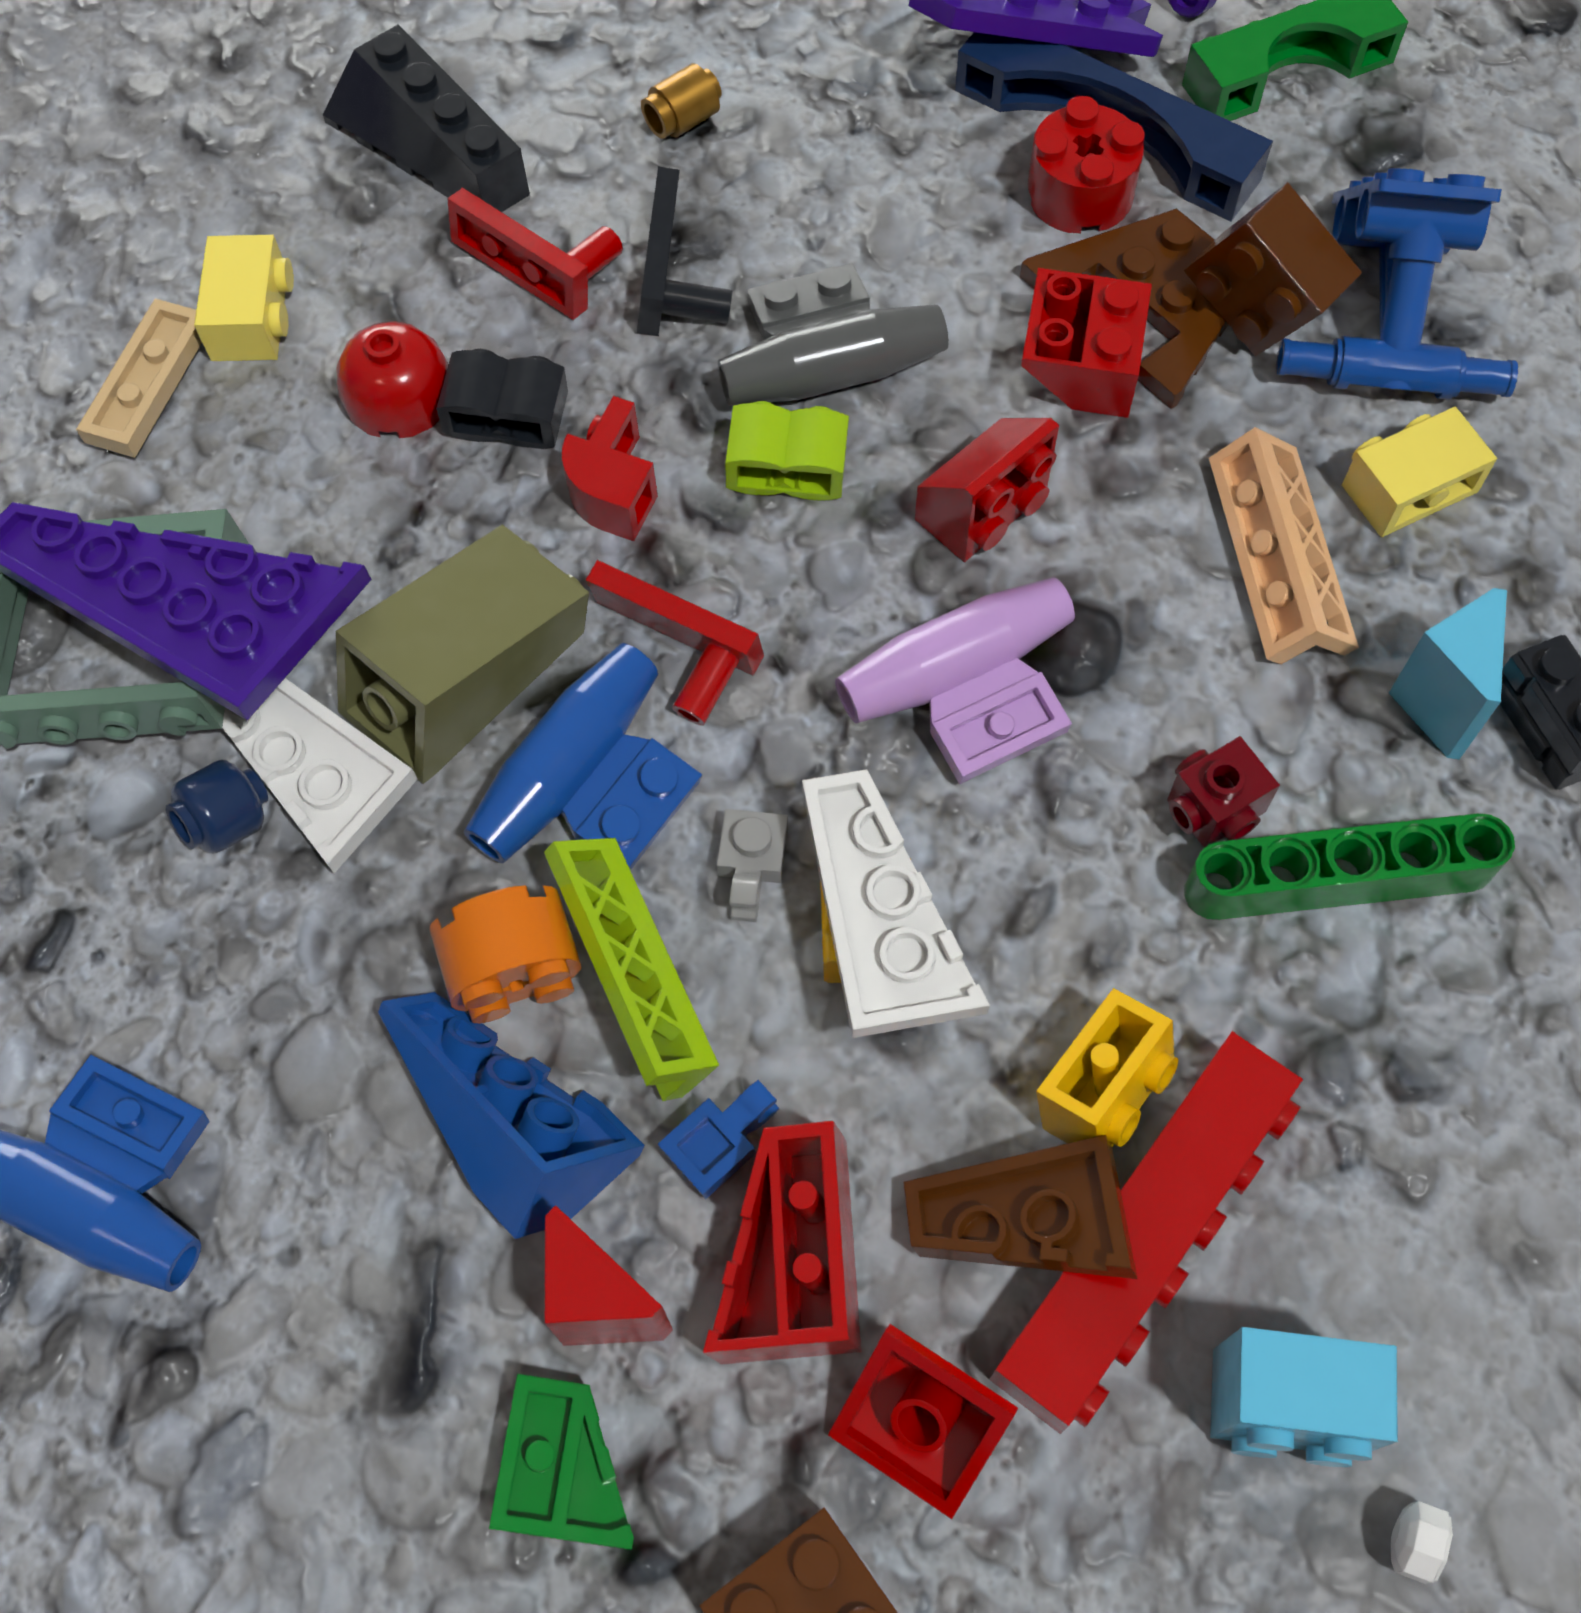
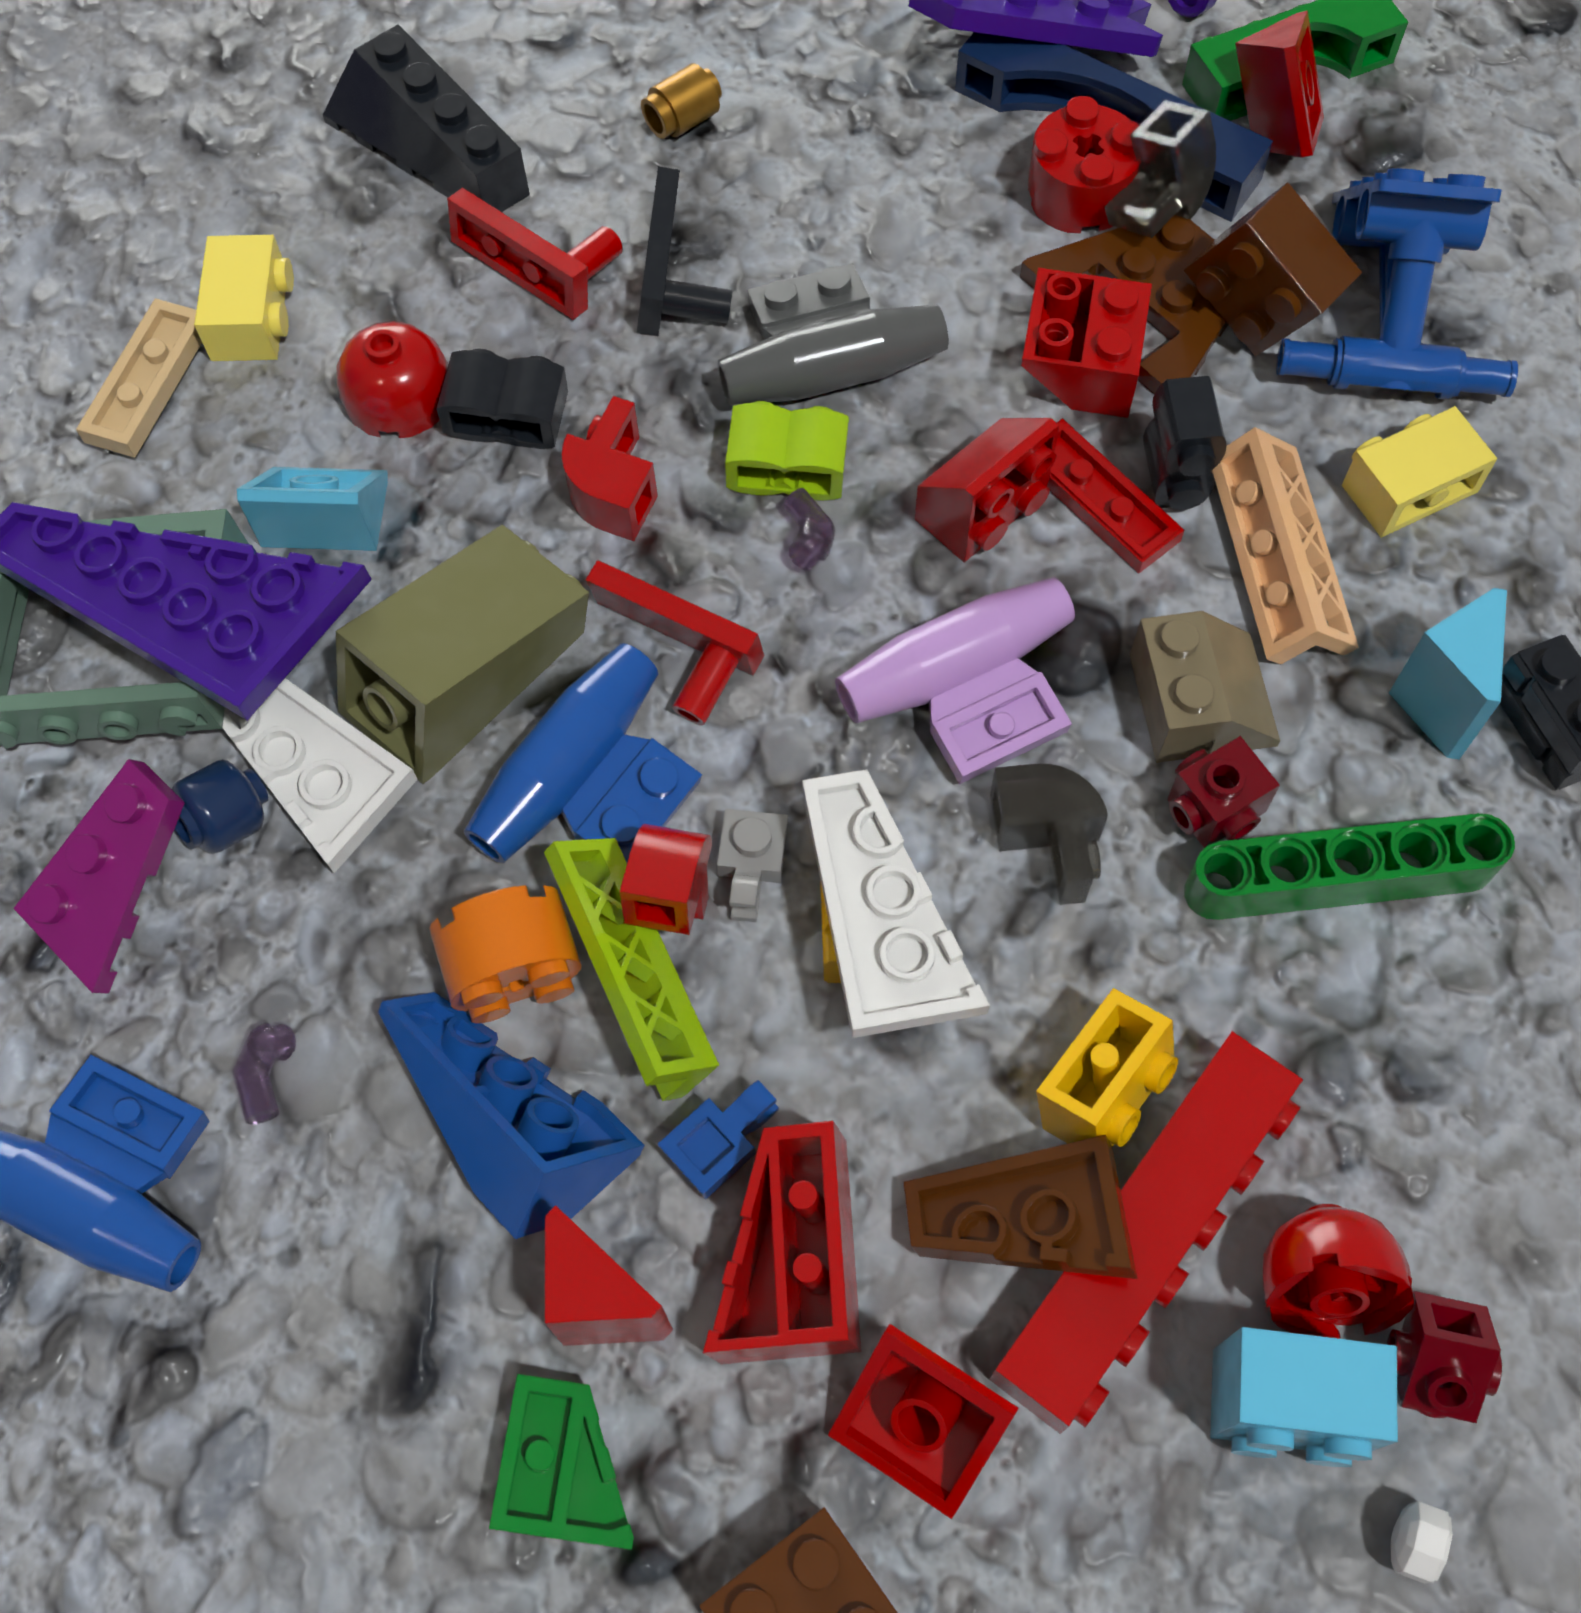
none -> magenta wing [13,759,185,994]
none -> clear purple arm [233,1022,296,1125]
none -> medium azure slope [237,467,388,551]
none -> red brick [620,824,712,935]
none -> clear purple arm [783,488,835,571]
none -> clear smoke brick [990,763,1108,905]
none -> red tile [1048,418,1185,574]
none -> clear smoke brick [1105,100,1217,238]
none -> dark tan slope [1130,611,1280,763]
none -> black brick [1143,376,1227,510]
none -> red slope [1235,10,1324,158]
none -> red cylinder [1263,1204,1414,1339]
none -> dark red brick [1386,1291,1502,1423]

